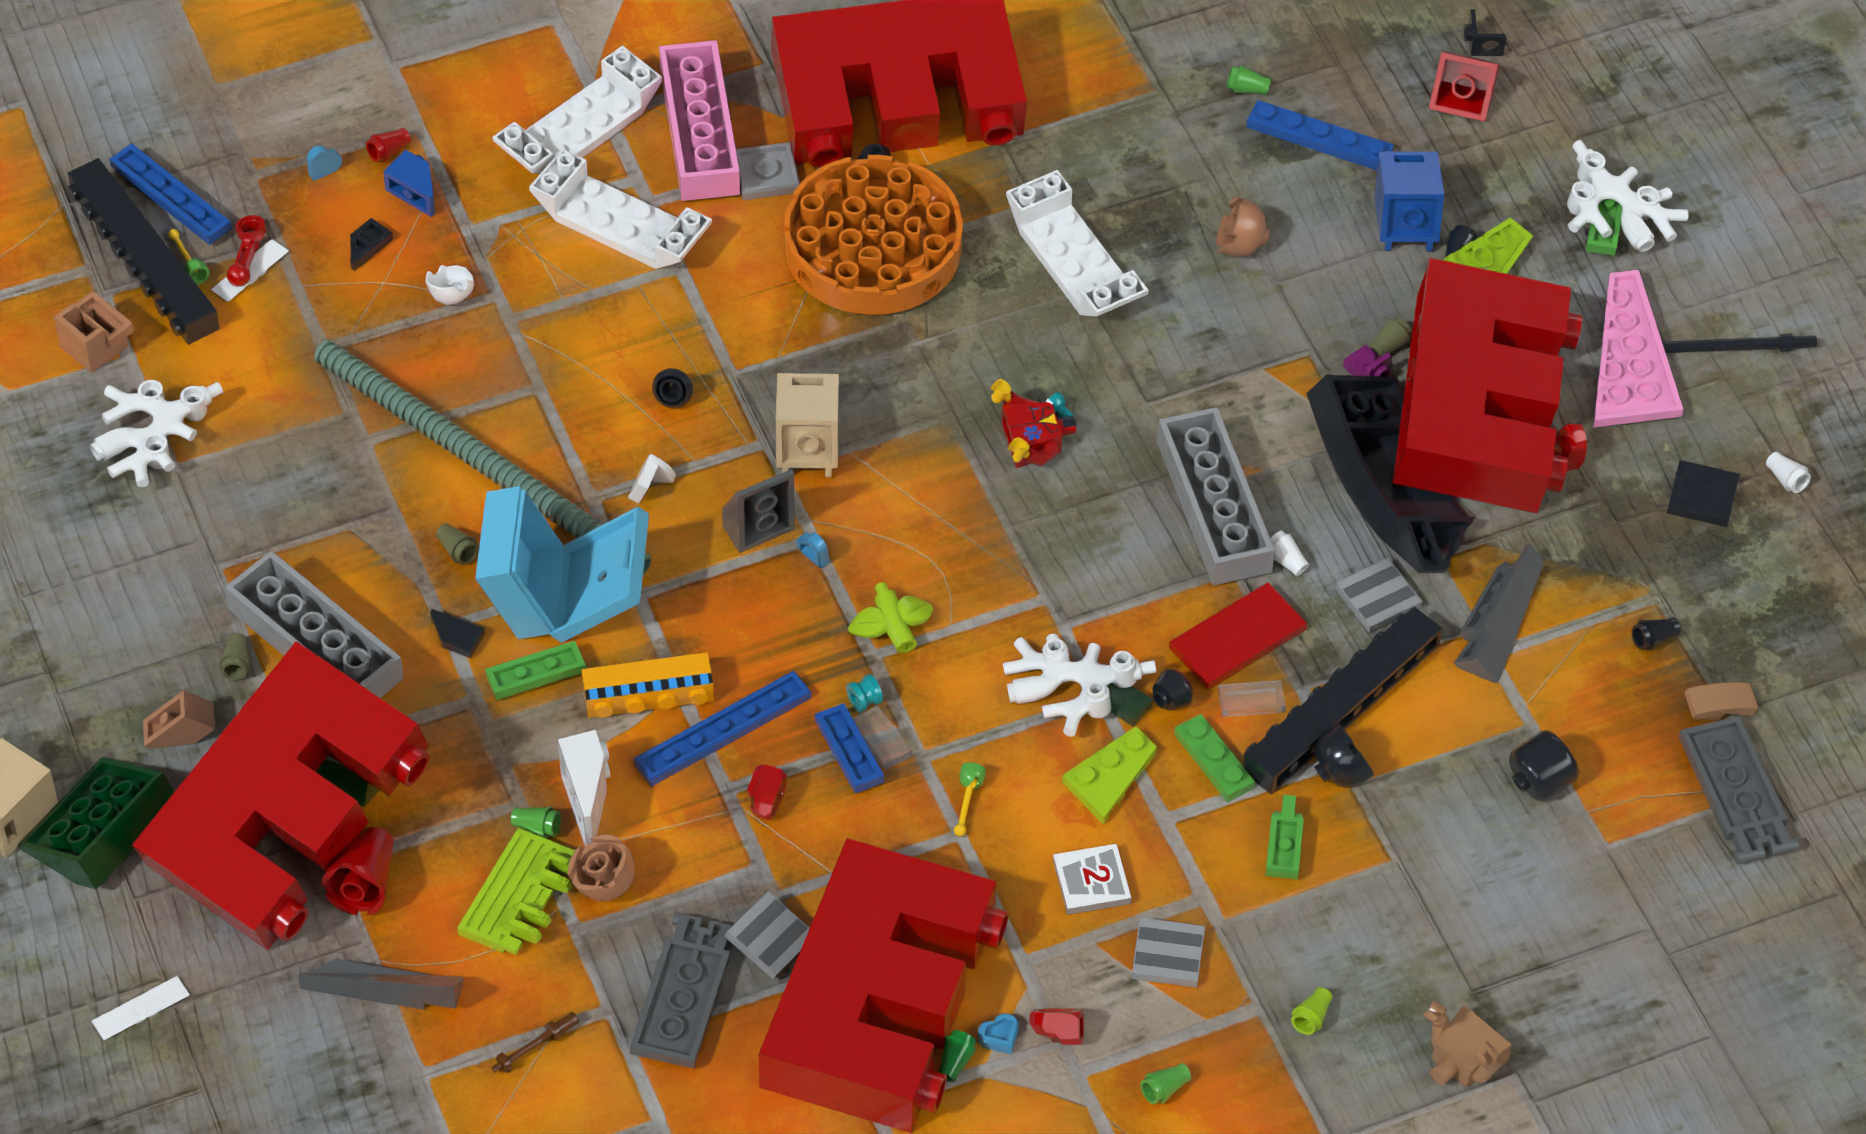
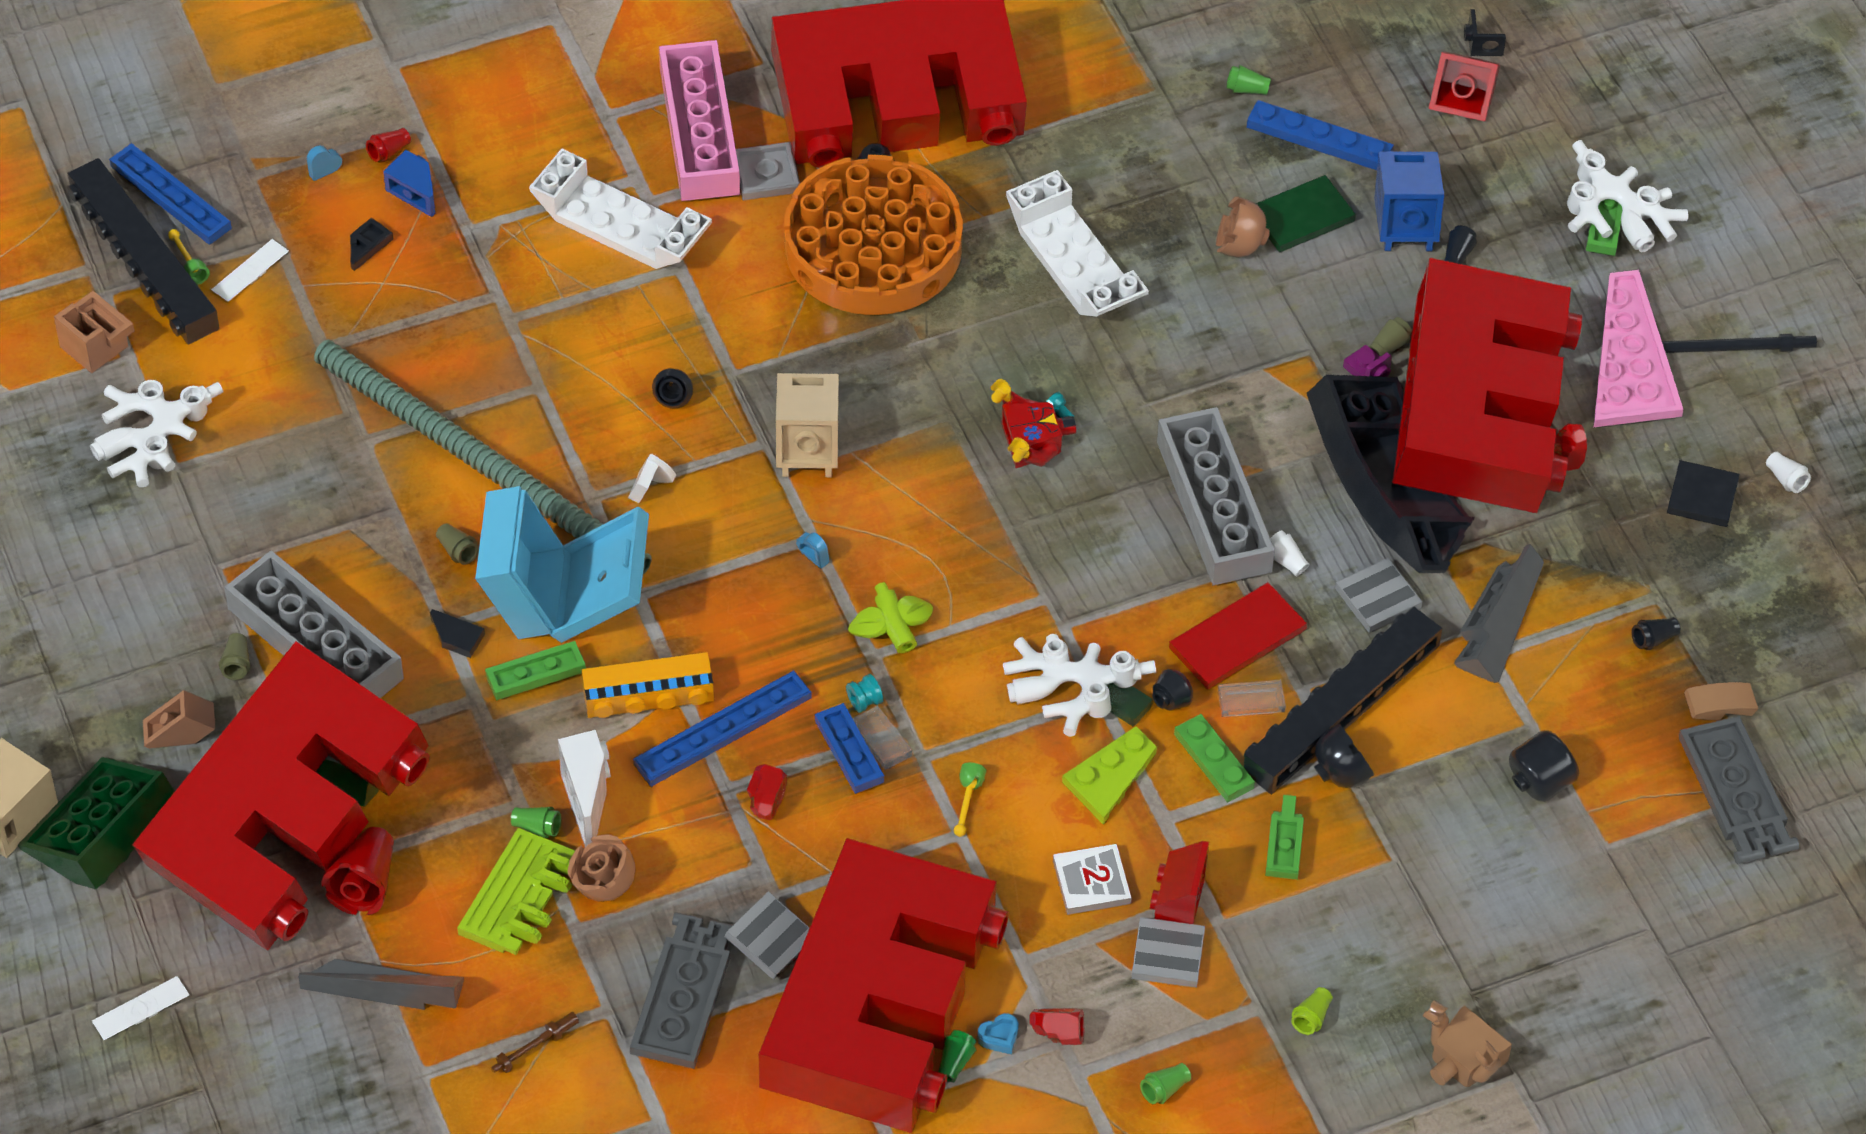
red piece [226,215,266,287] -> none
white hair [426,265,474,305] -> none
white slope [492,45,662,174] -> none
dark grey slope [722,469,795,553] -> none
lime wing [1443,217,1533,274] -> none
none -> red slope [1150,841,1209,924]
none -> dark green tile [1256,175,1356,253]

